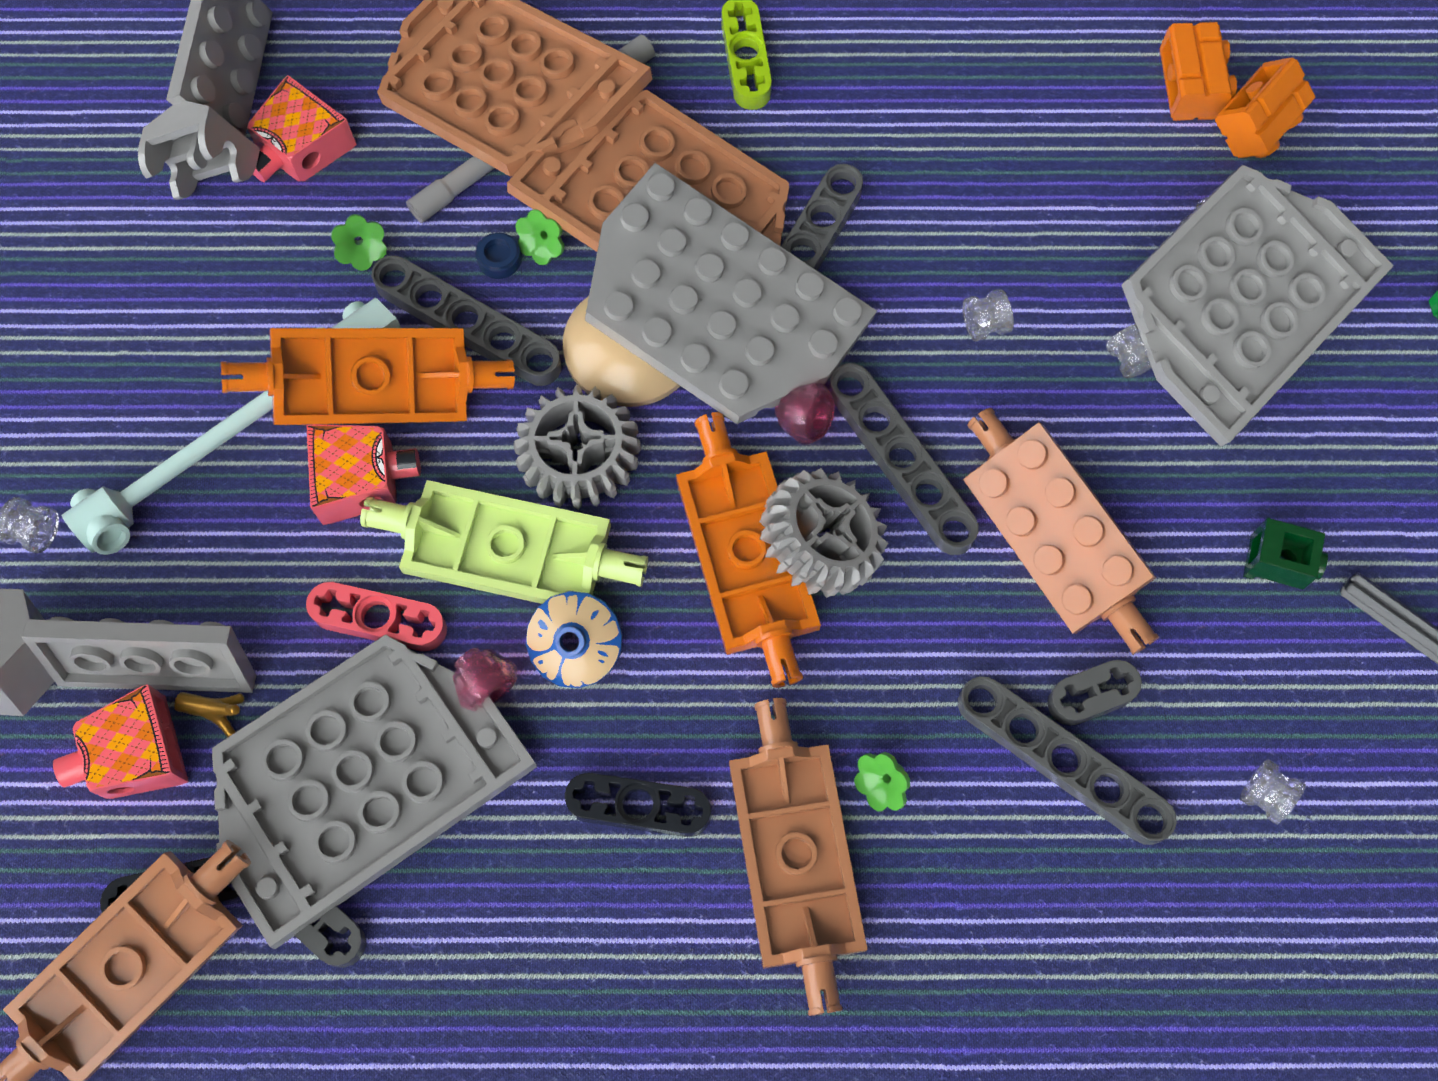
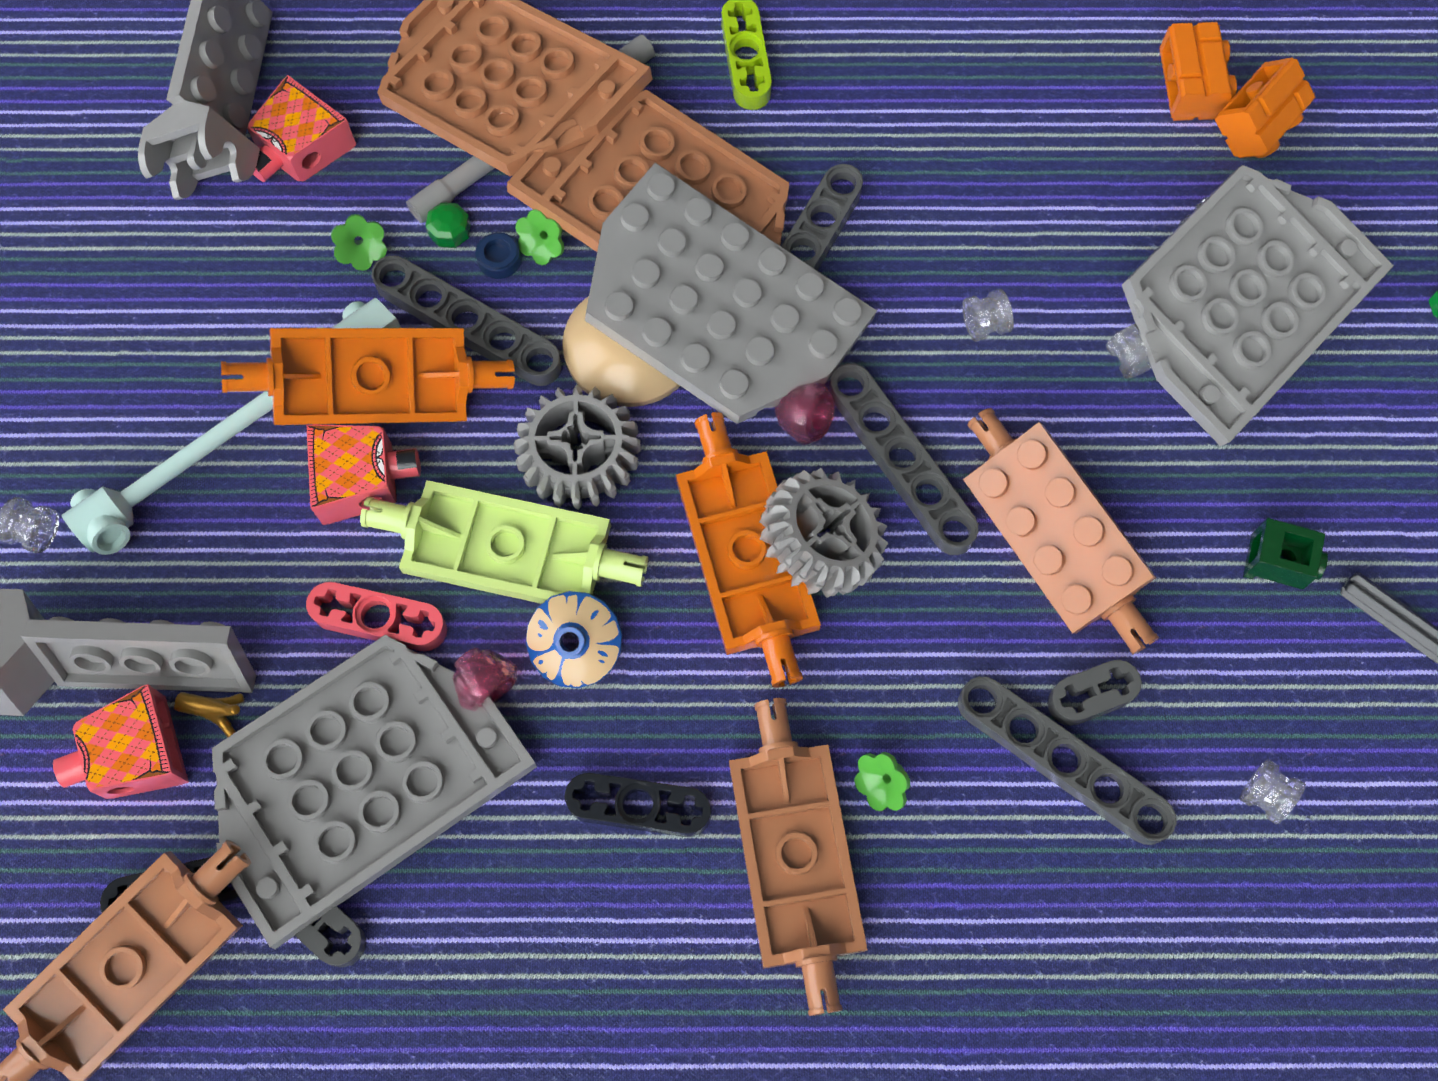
none -> green tile [426,203,471,248]

